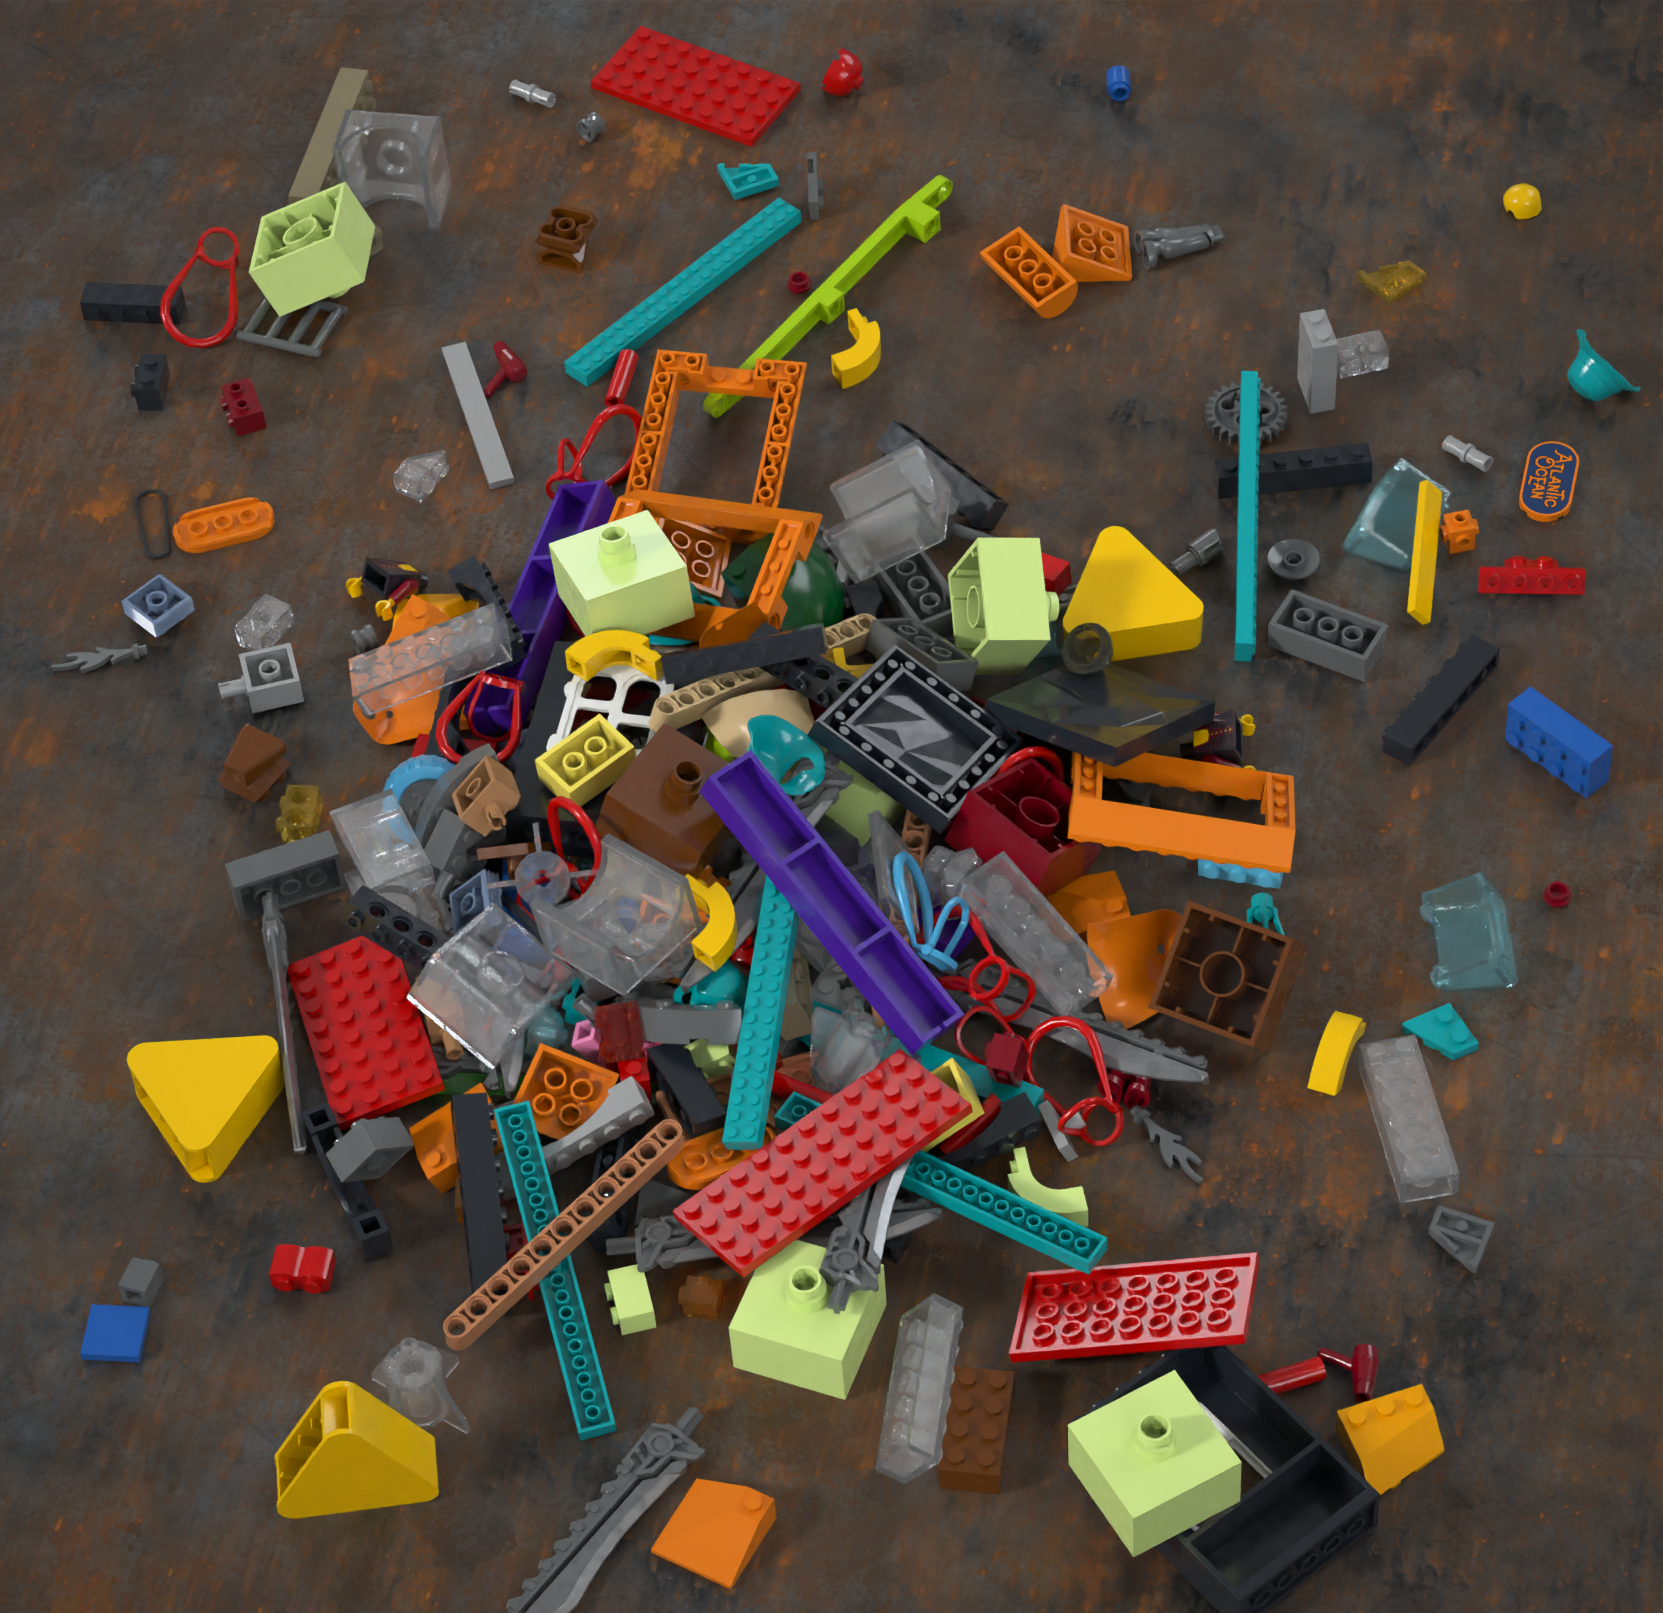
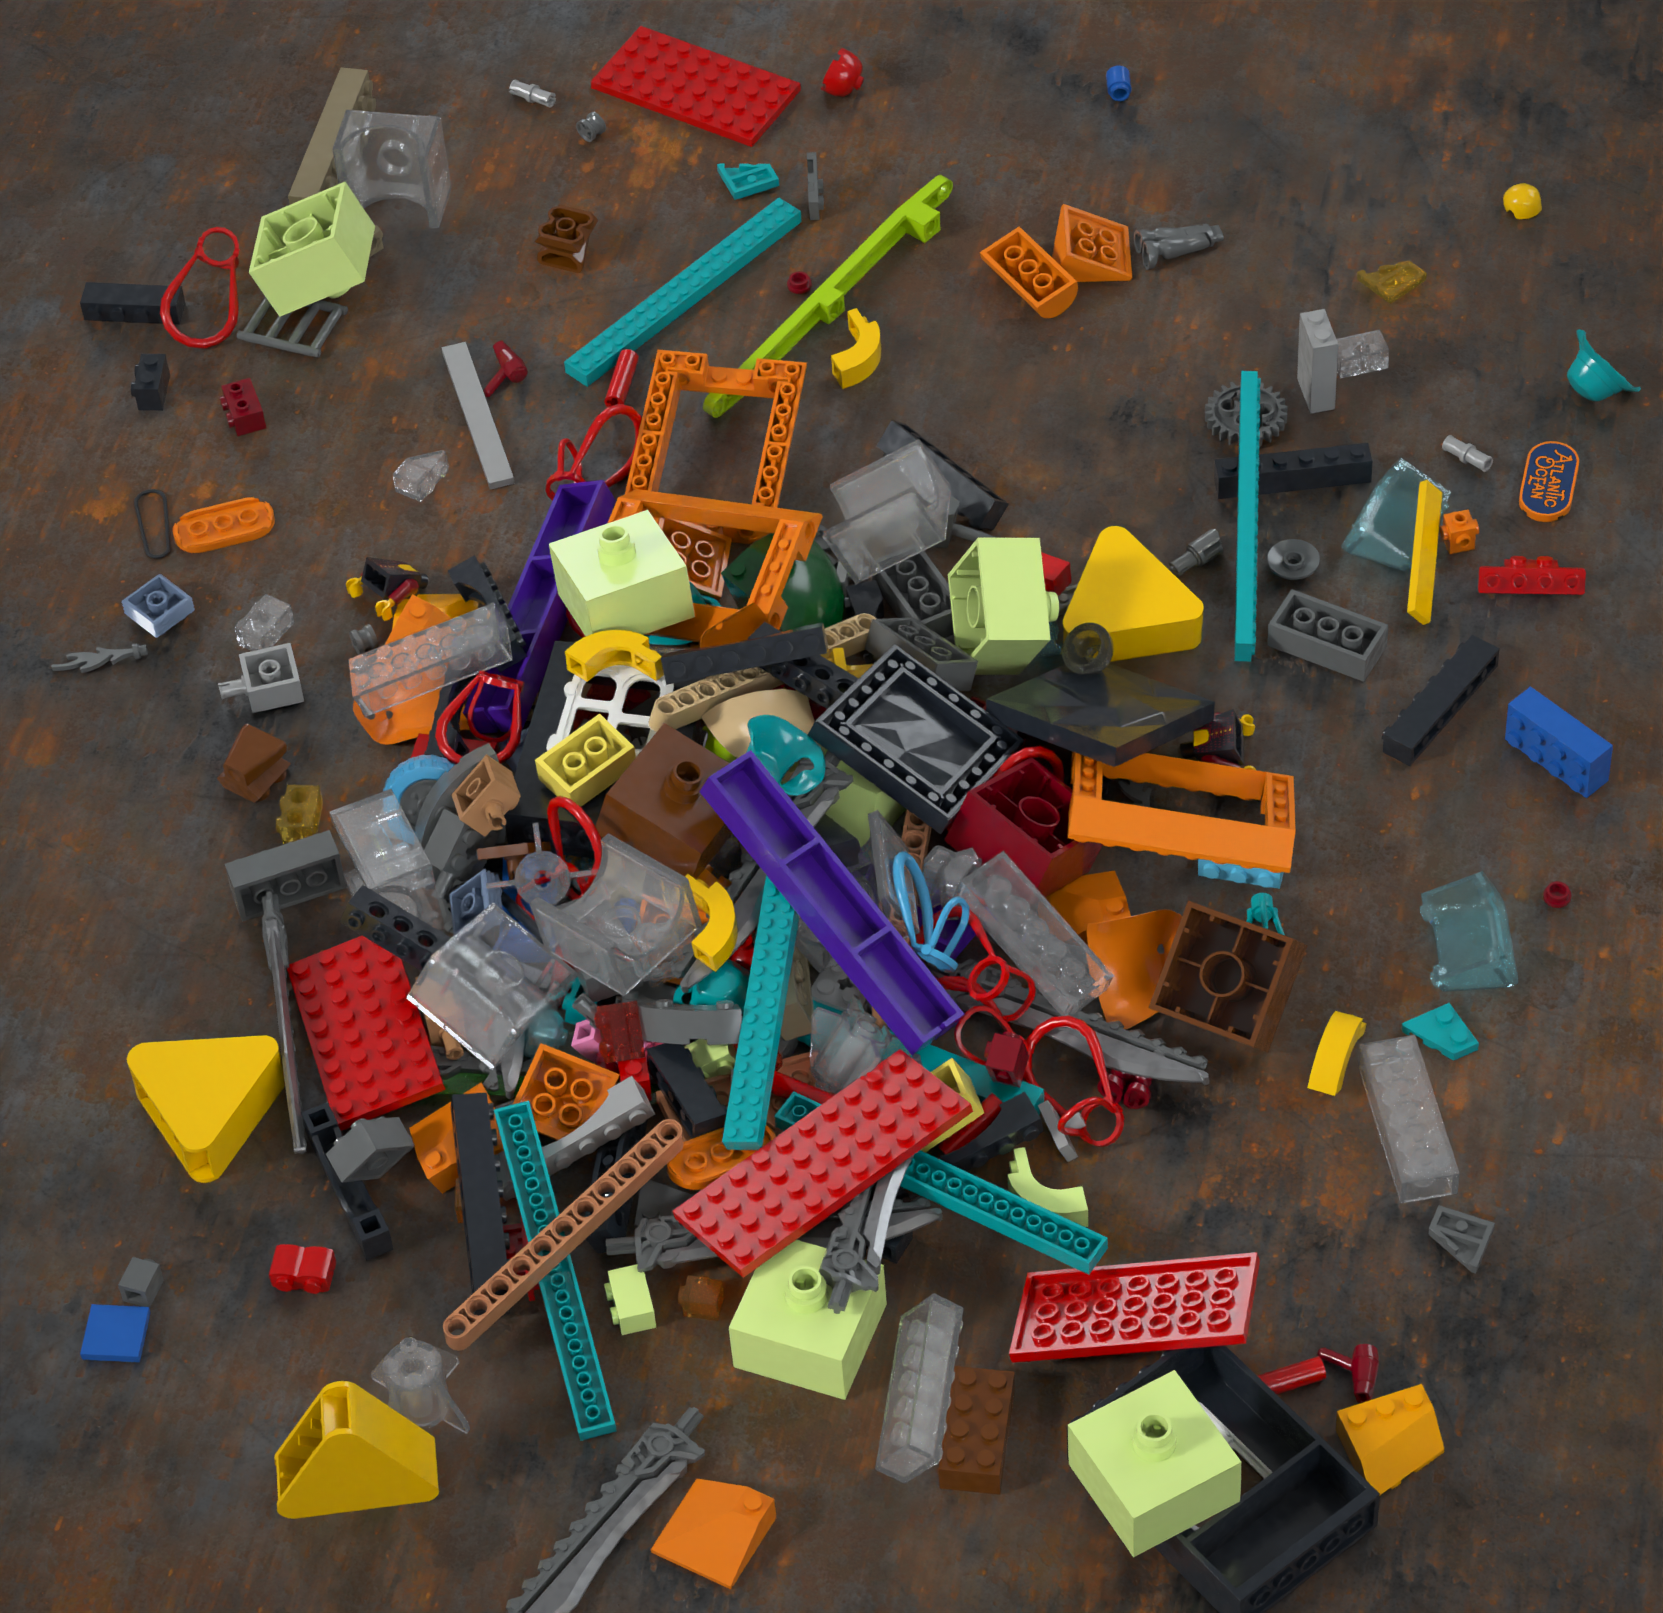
dark grey piece [1130,1105,1203,1184] -> none

